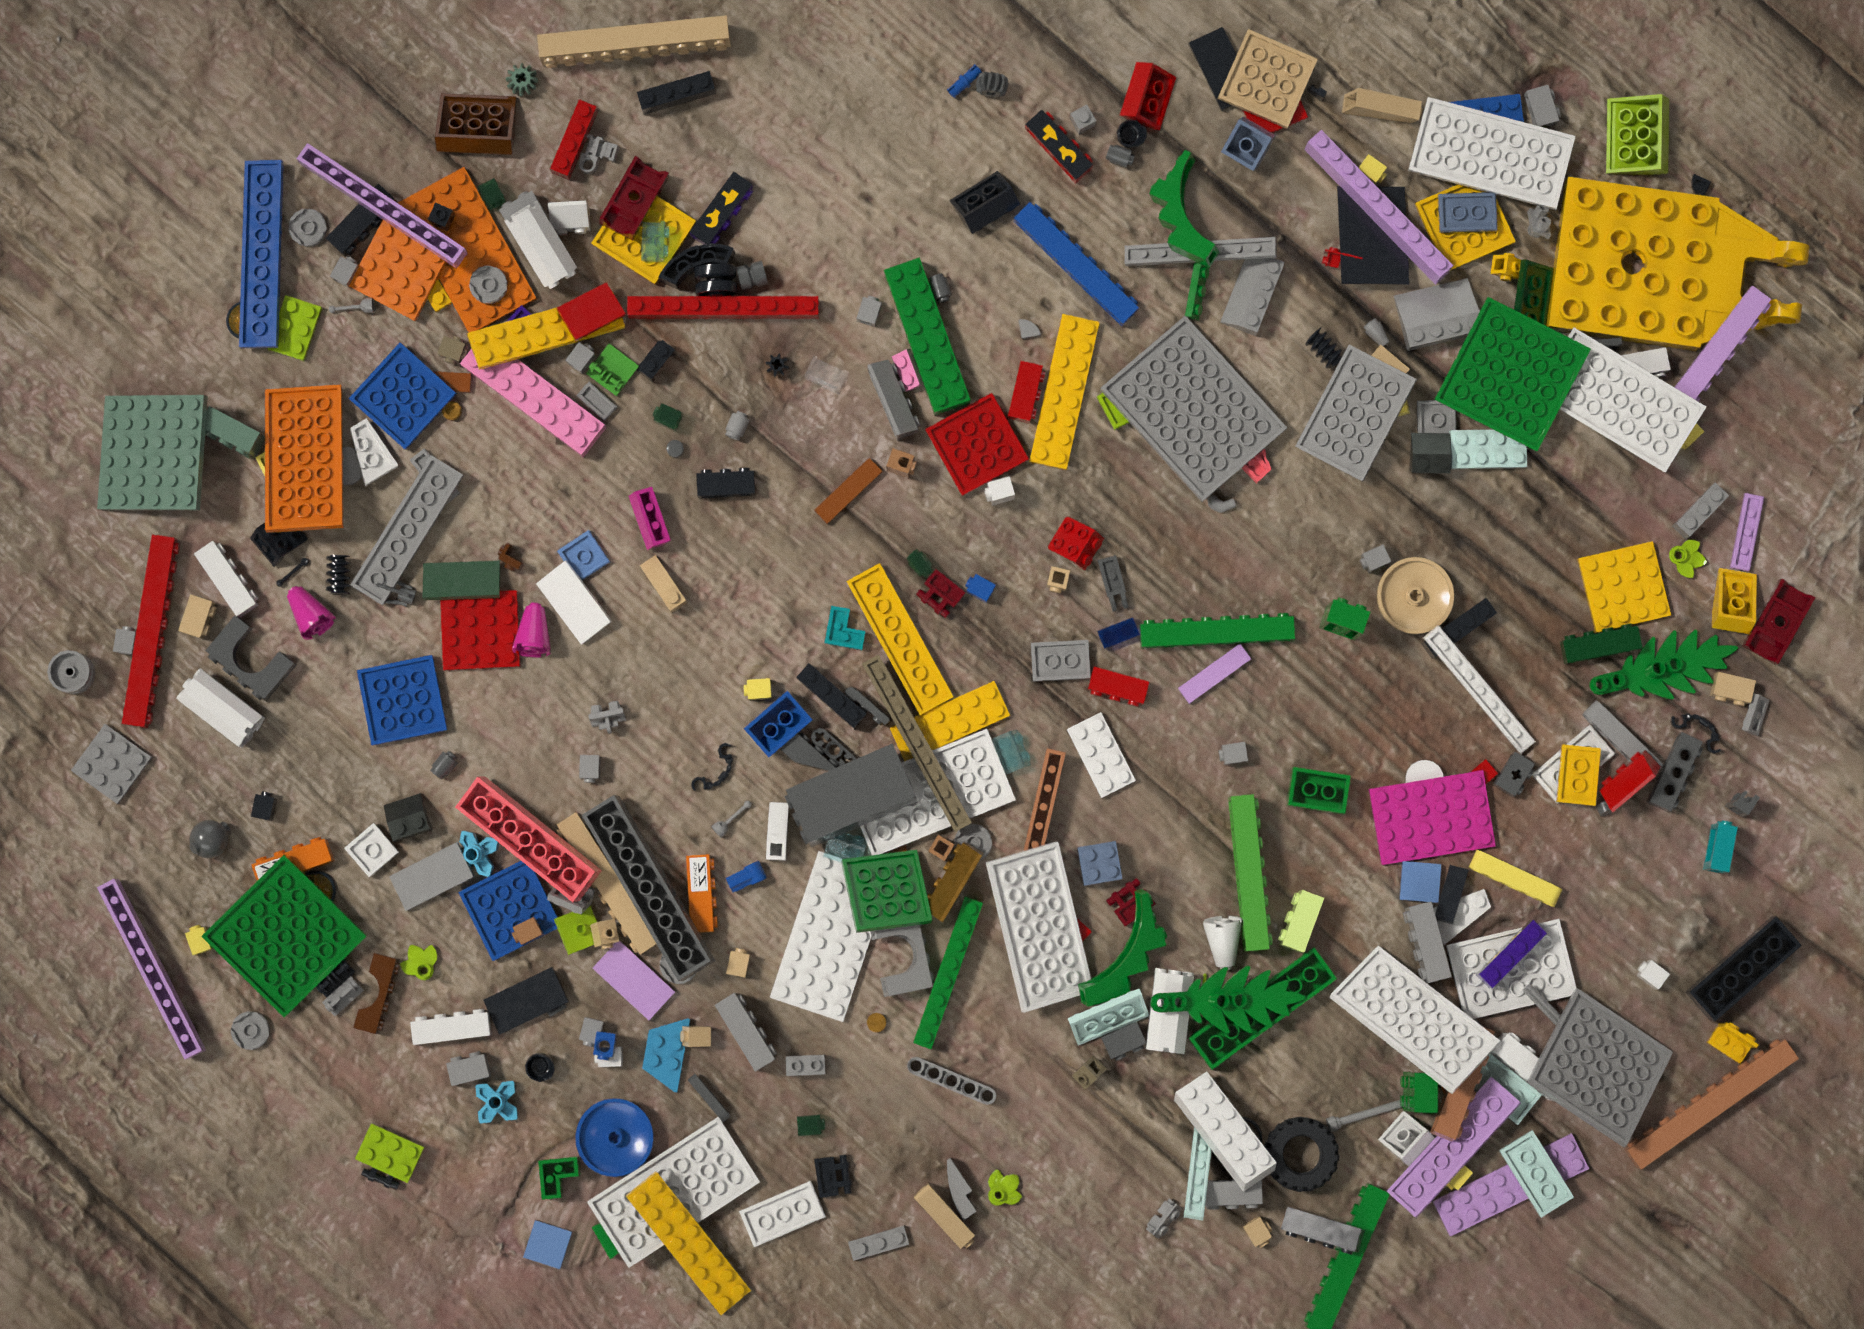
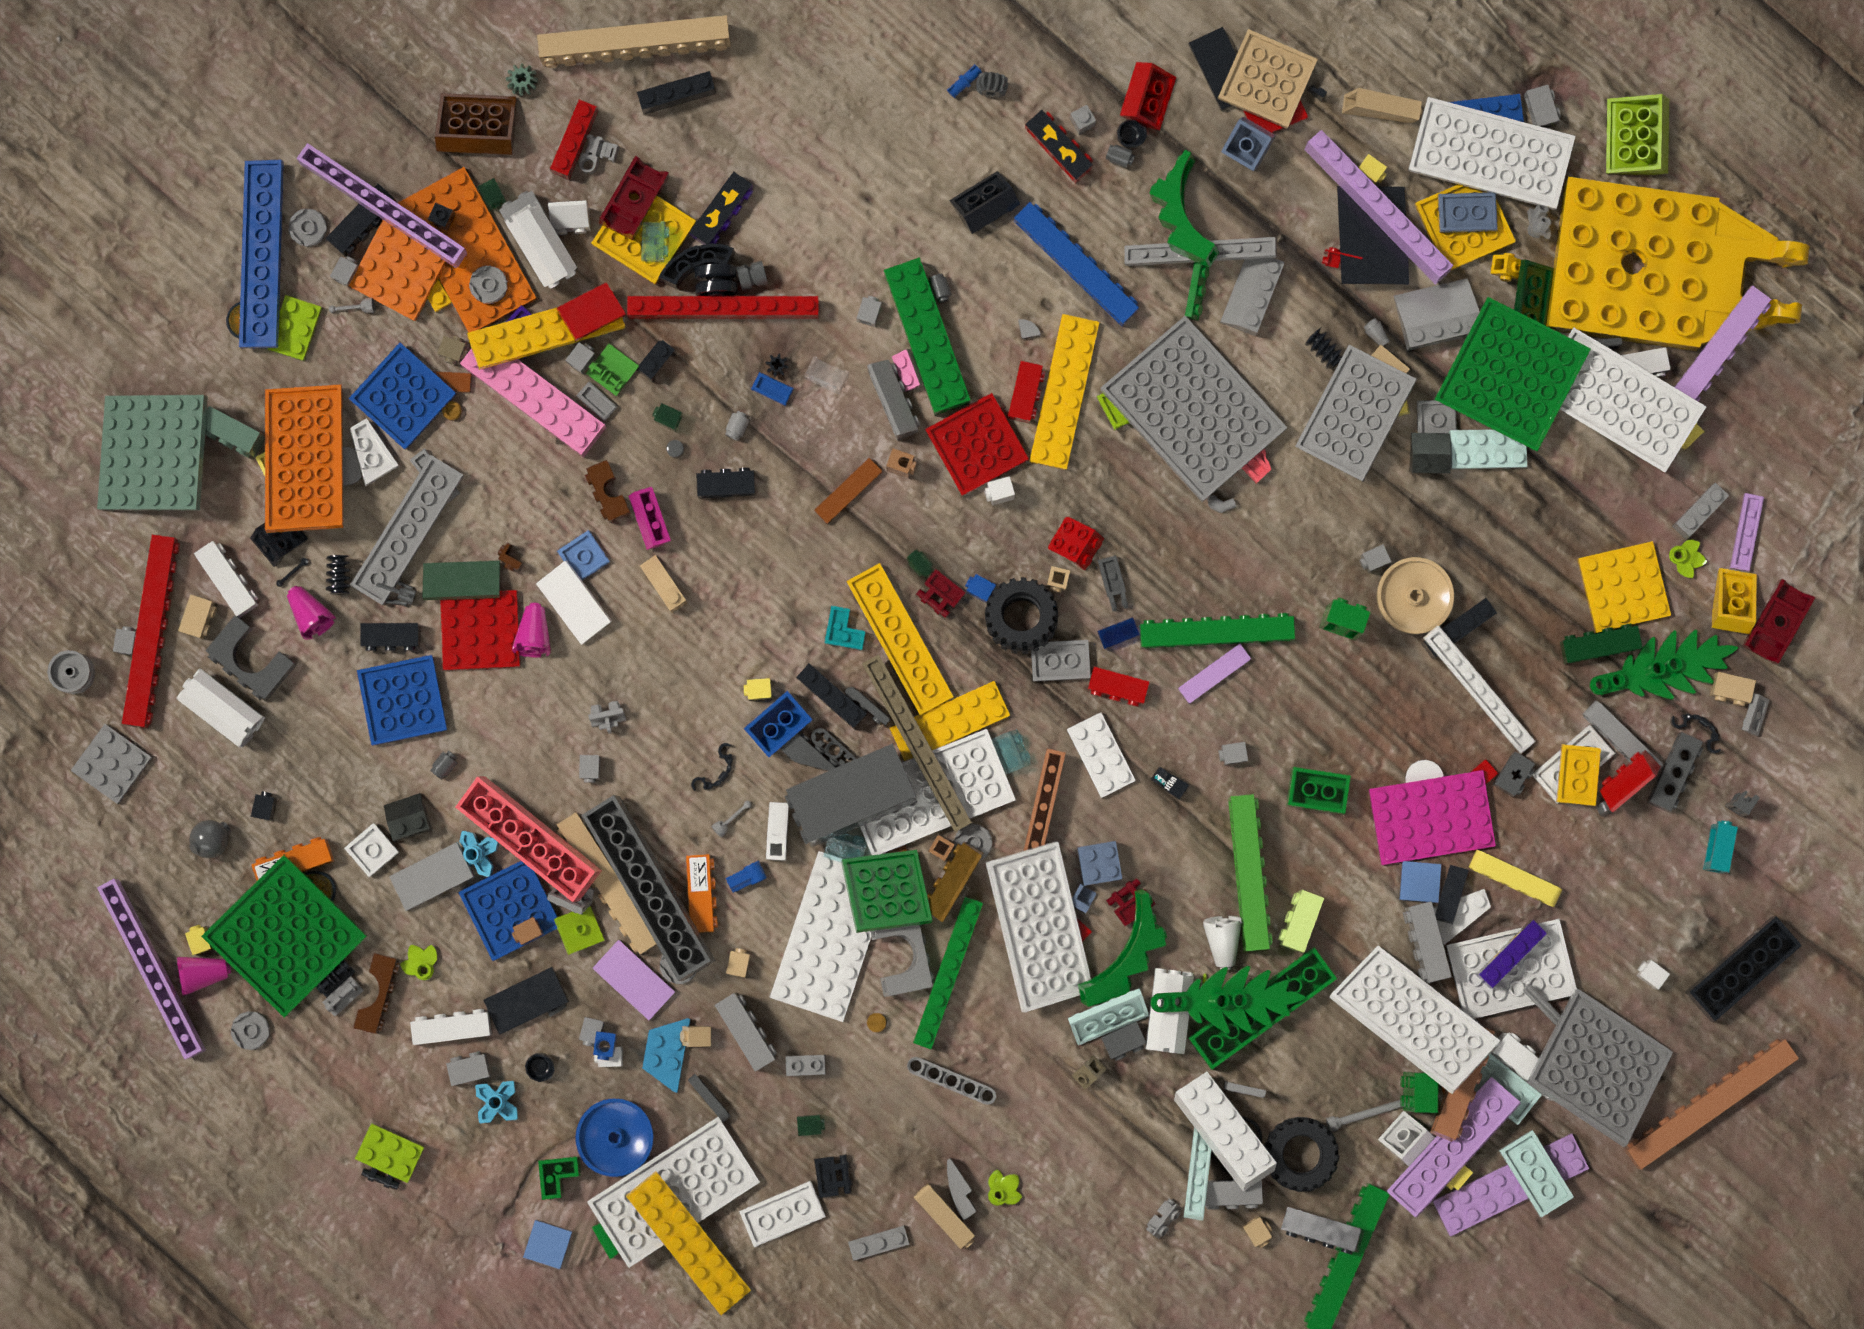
tan brick [590,919,619,950] -> none
black tile [1691,174,1711,196] -> none
yellow bracket [1706,1022,1759,1064] -> none
none -> dark pink cone [177,957,231,995]
none -> black brick [360,623,421,651]
none -> reddish brown arch [585,460,631,523]
none -> blue tile [751,372,794,406]
none -> black tyre [985,577,1058,654]
none -> sand blue panel [1072,884,1096,914]
none -> black leg [1151,767,1189,800]
none -> light grey tile [1224,1081,1266,1098]

